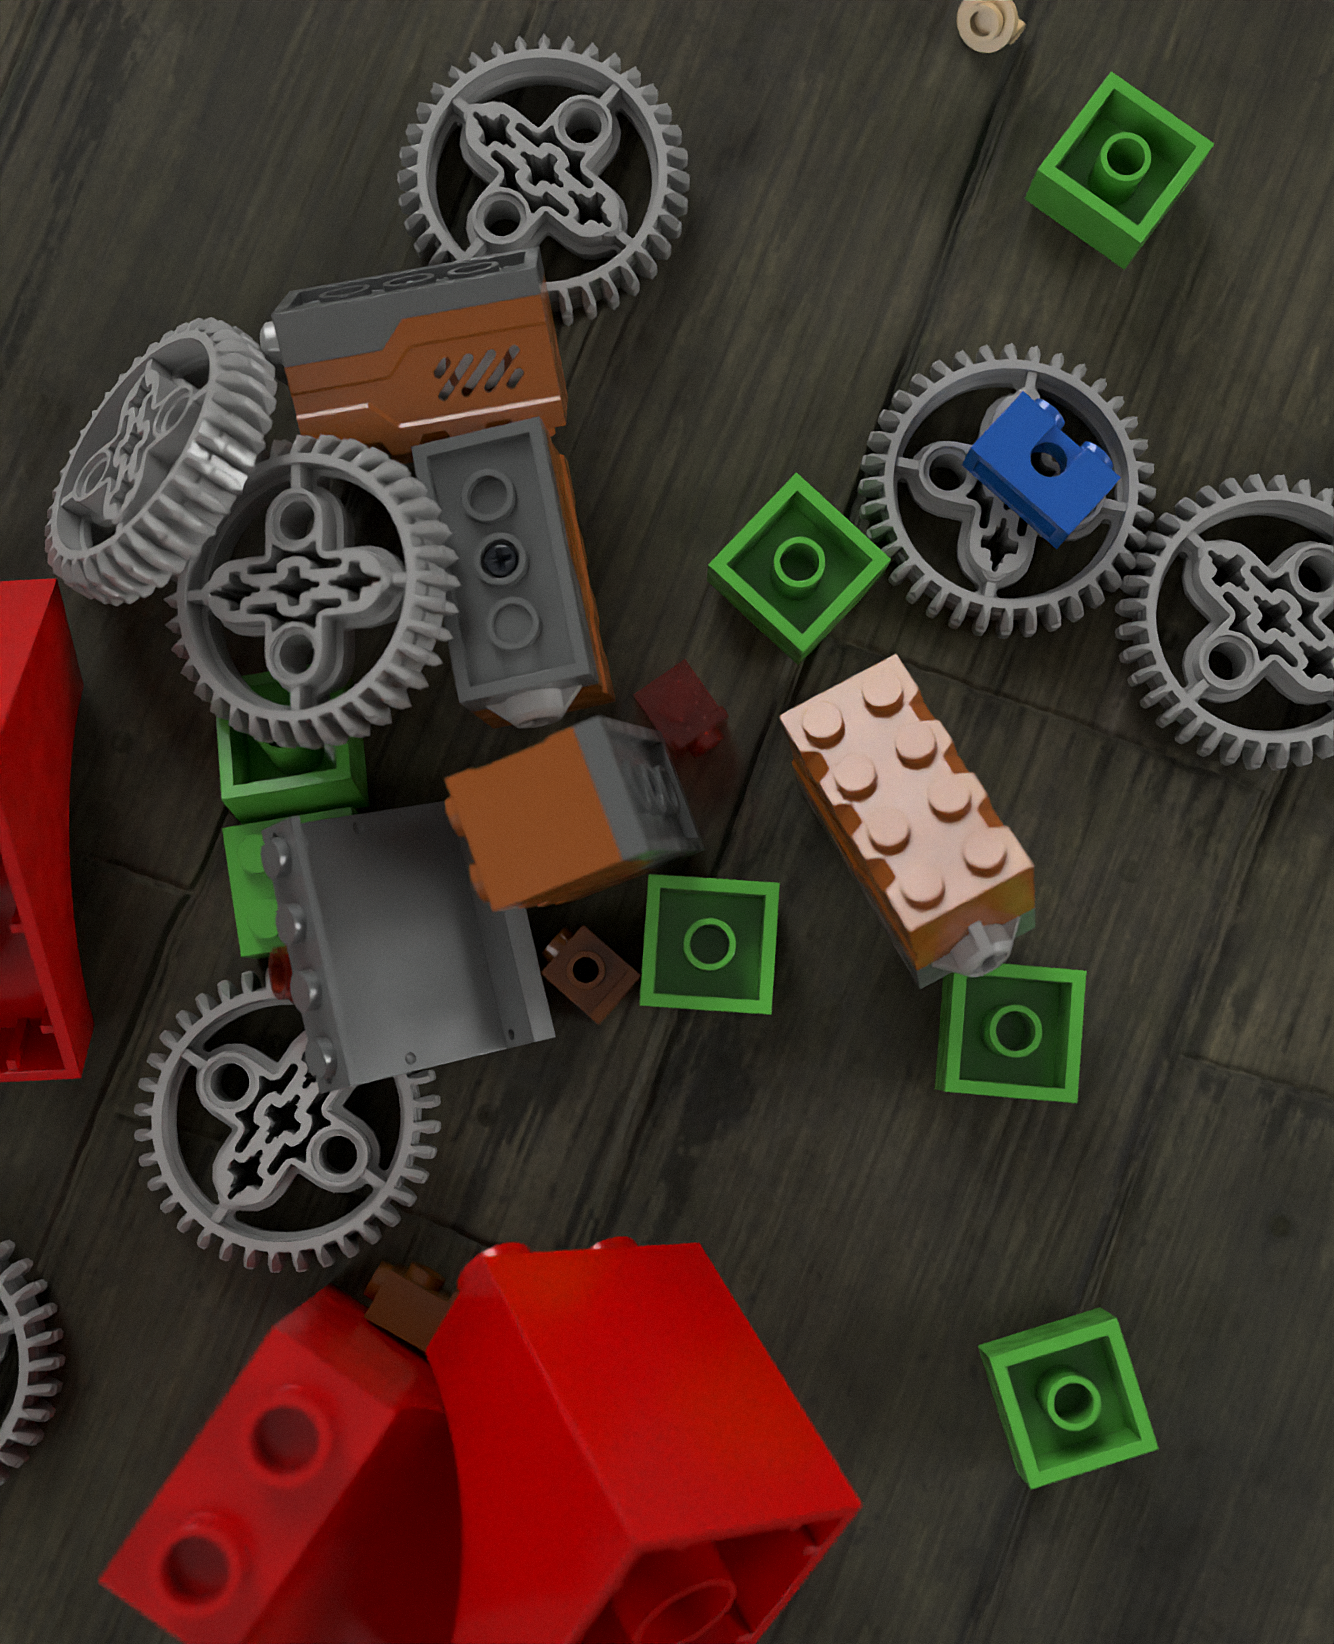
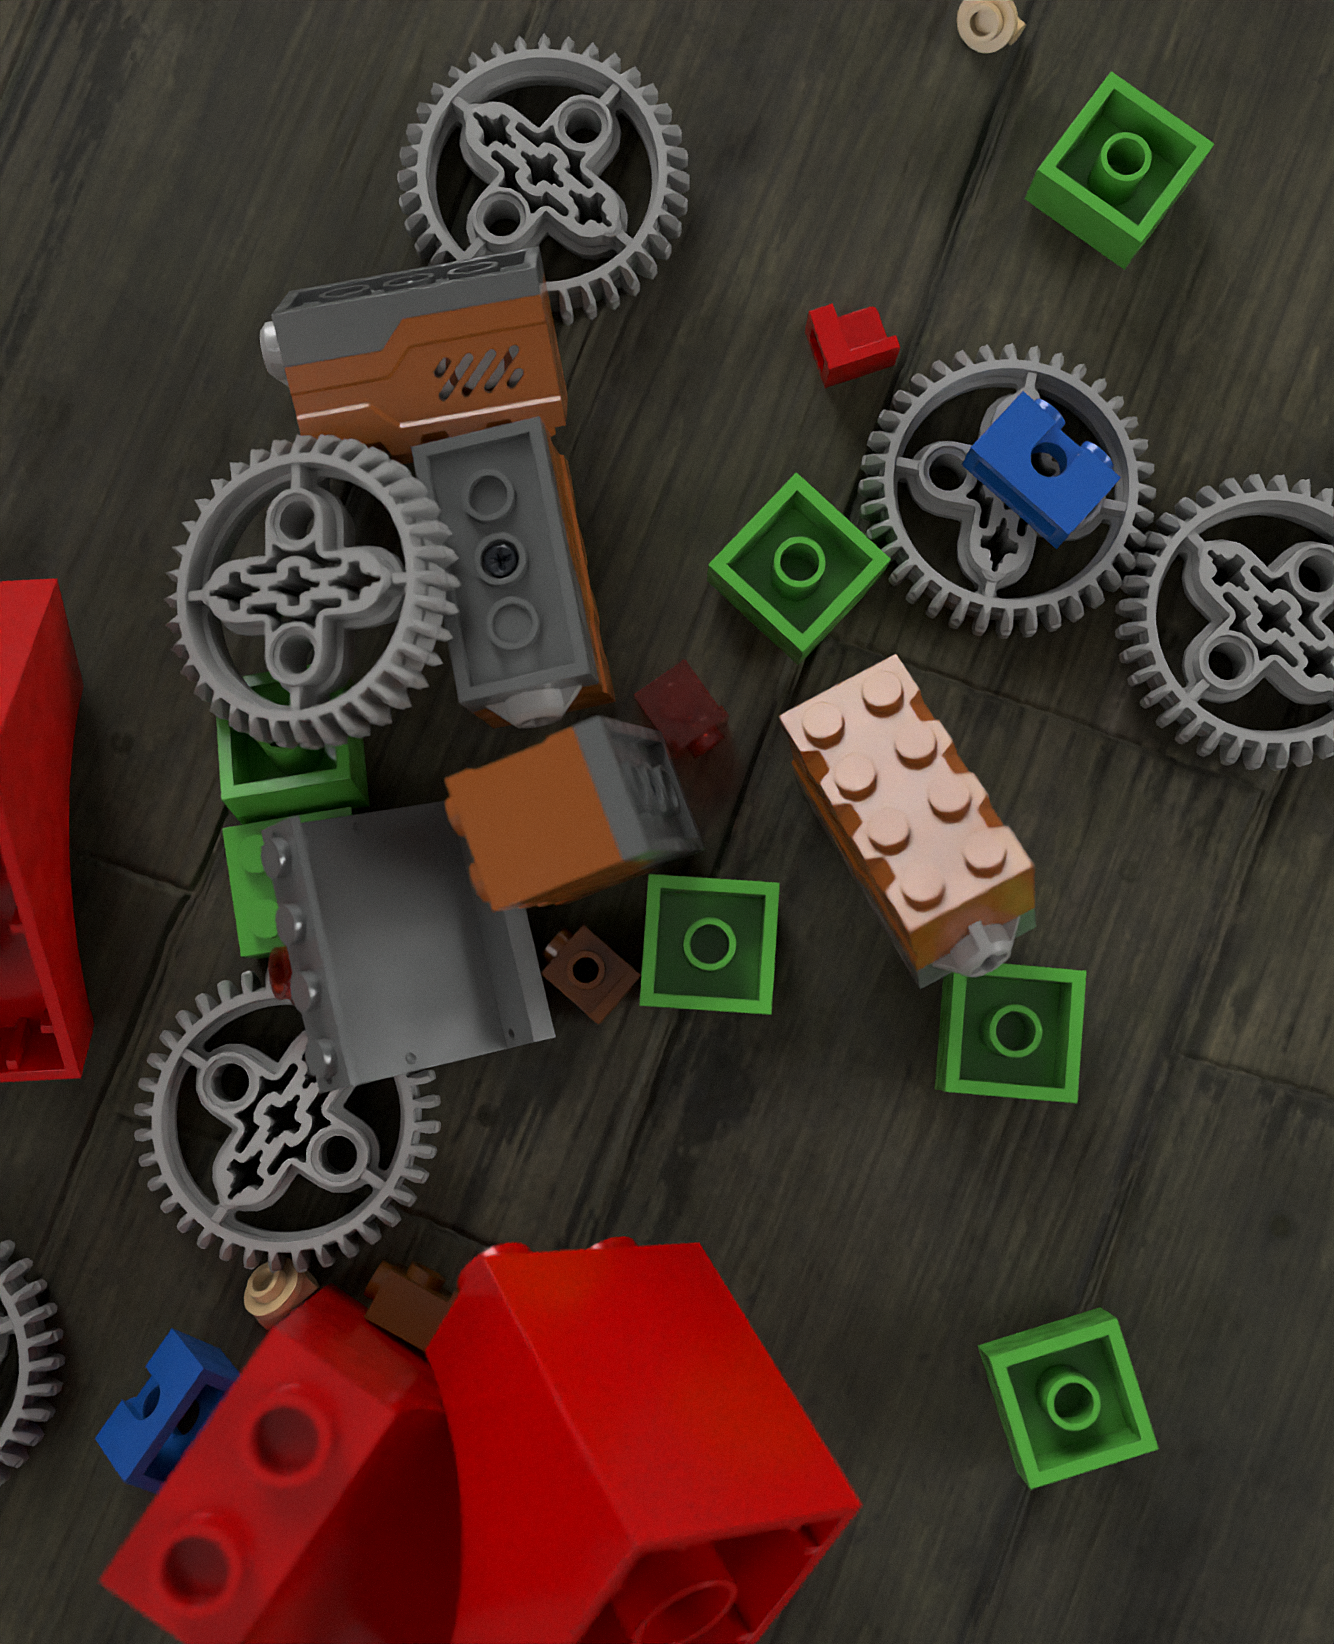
light grey gear [45,317,277,606] -> none
none -> blue brick [95,1328,241,1494]
none -> tan plate [244,1257,319,1330]
none -> red panel [805,303,901,388]

